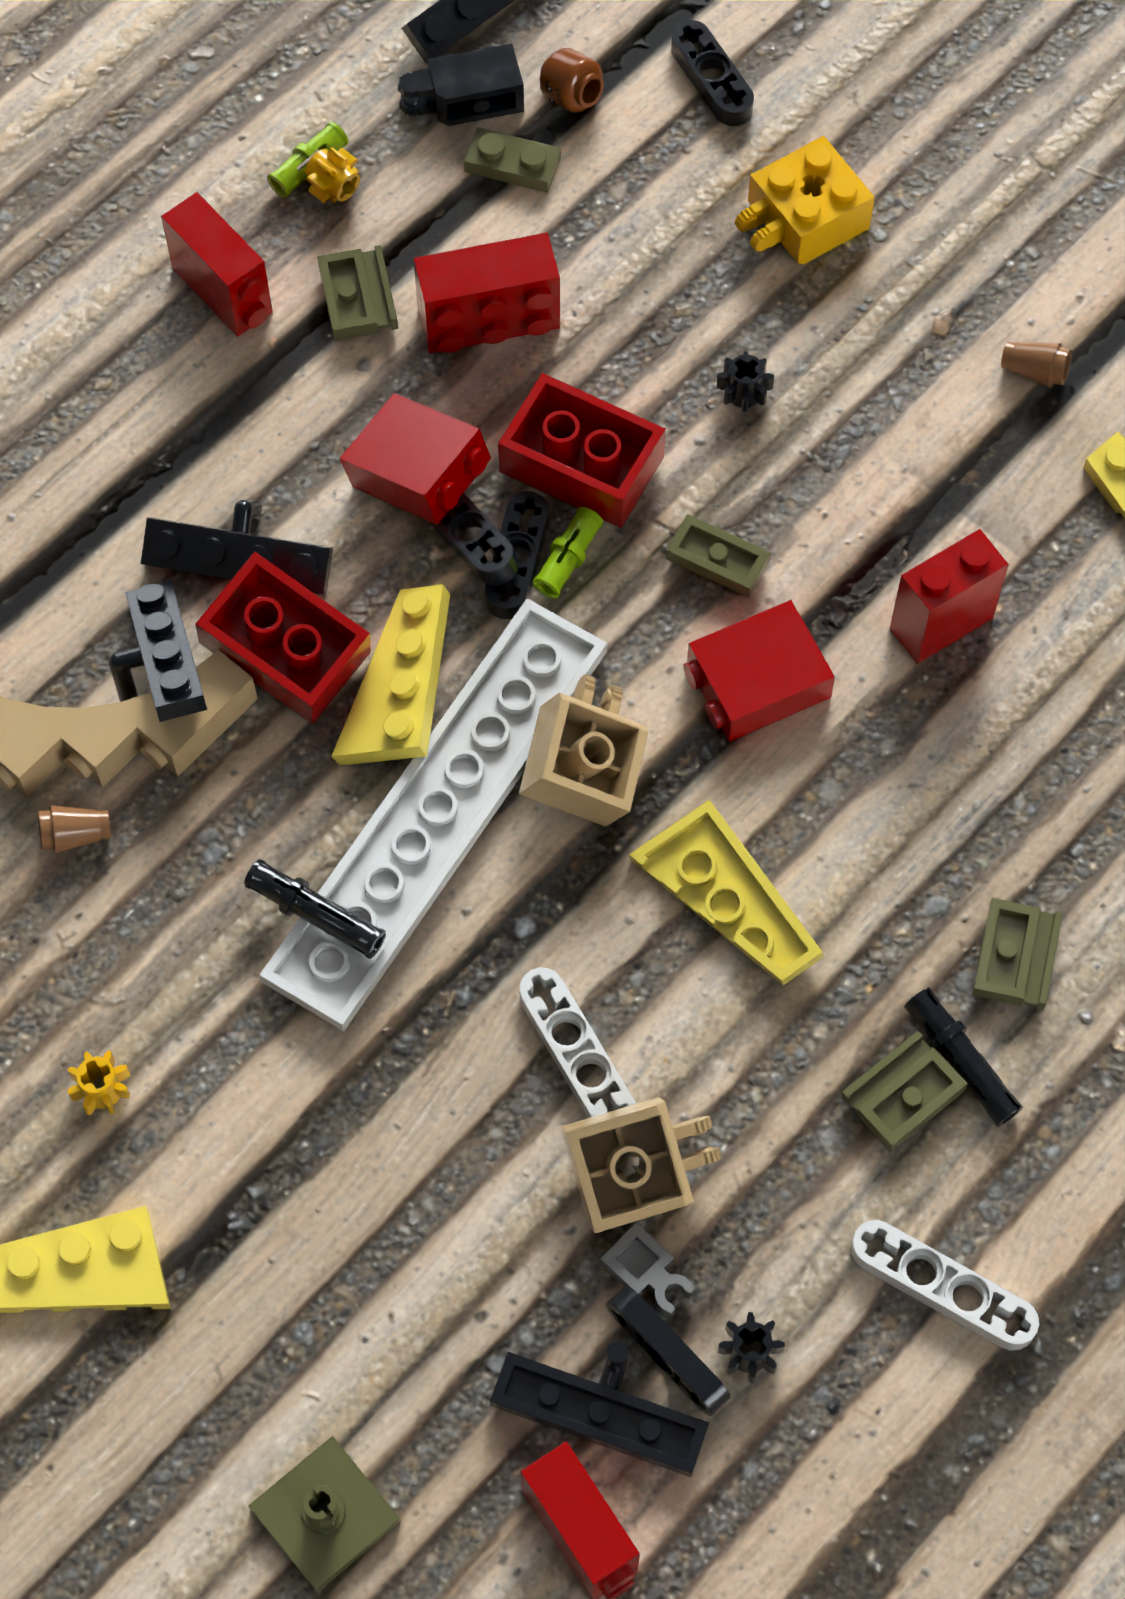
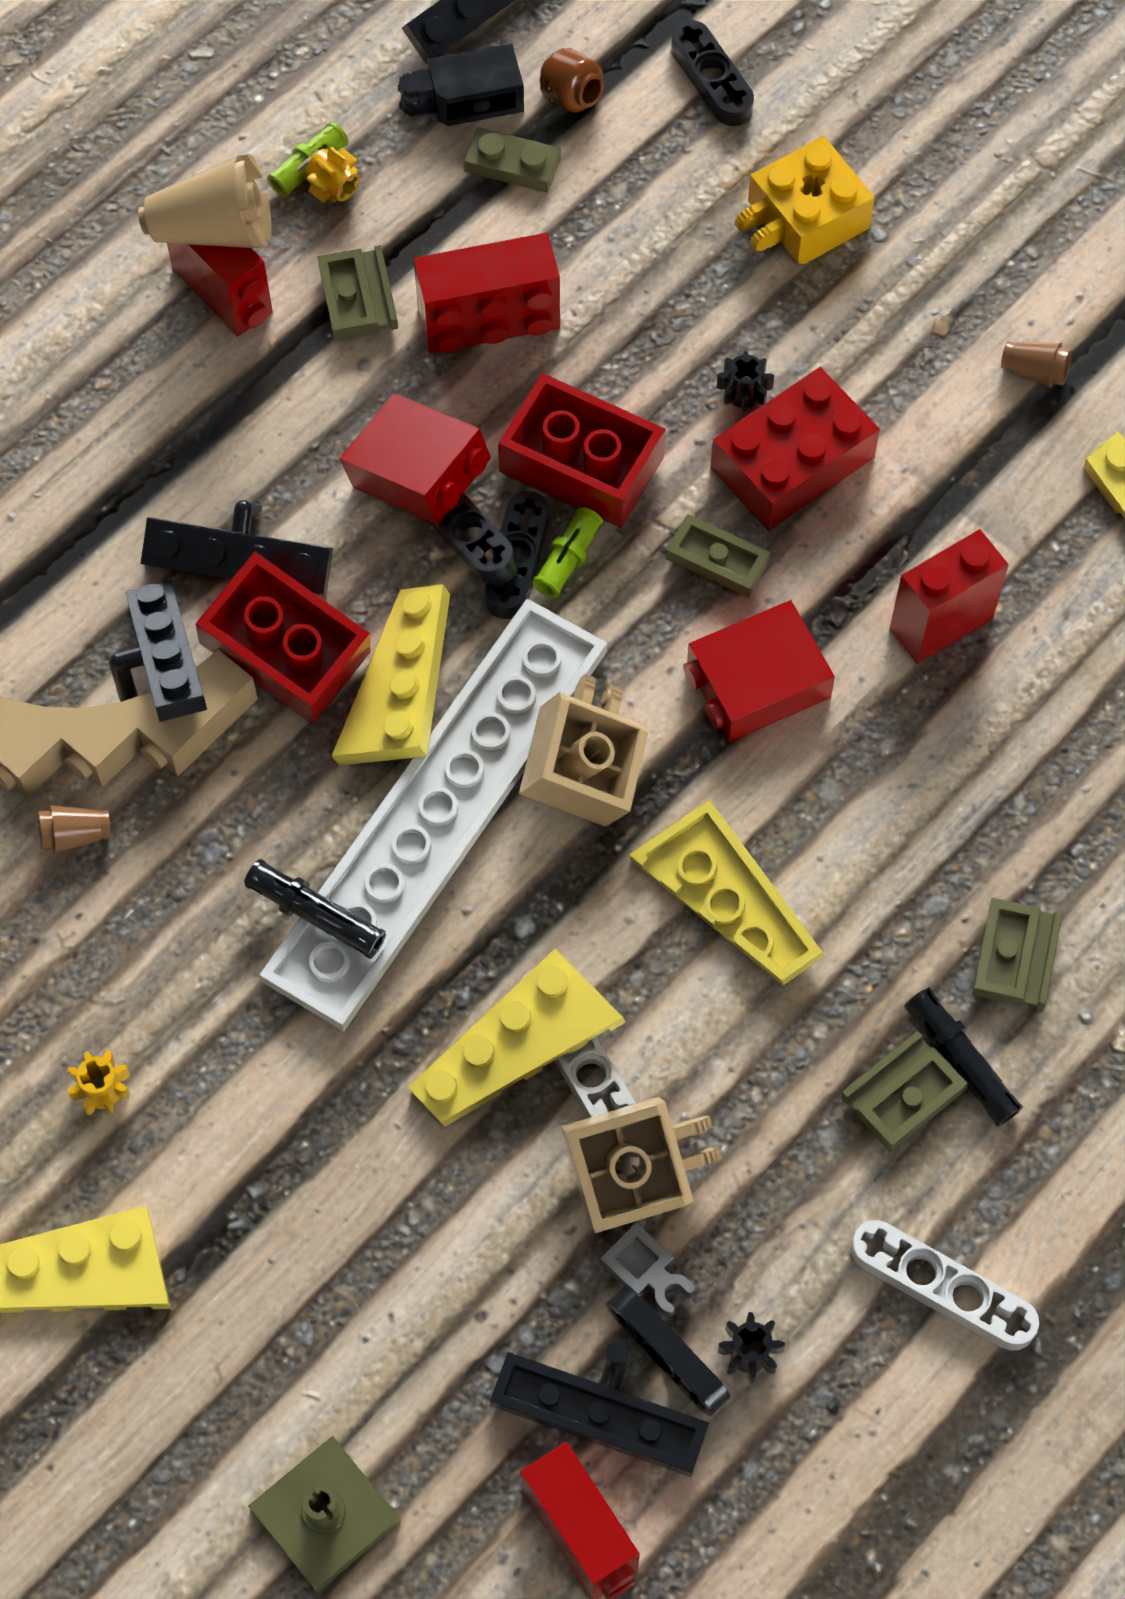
none -> tan cone [138,154,271,248]
none -> light yellow wing [408,949,626,1127]
none -> red brick [710,366,880,531]

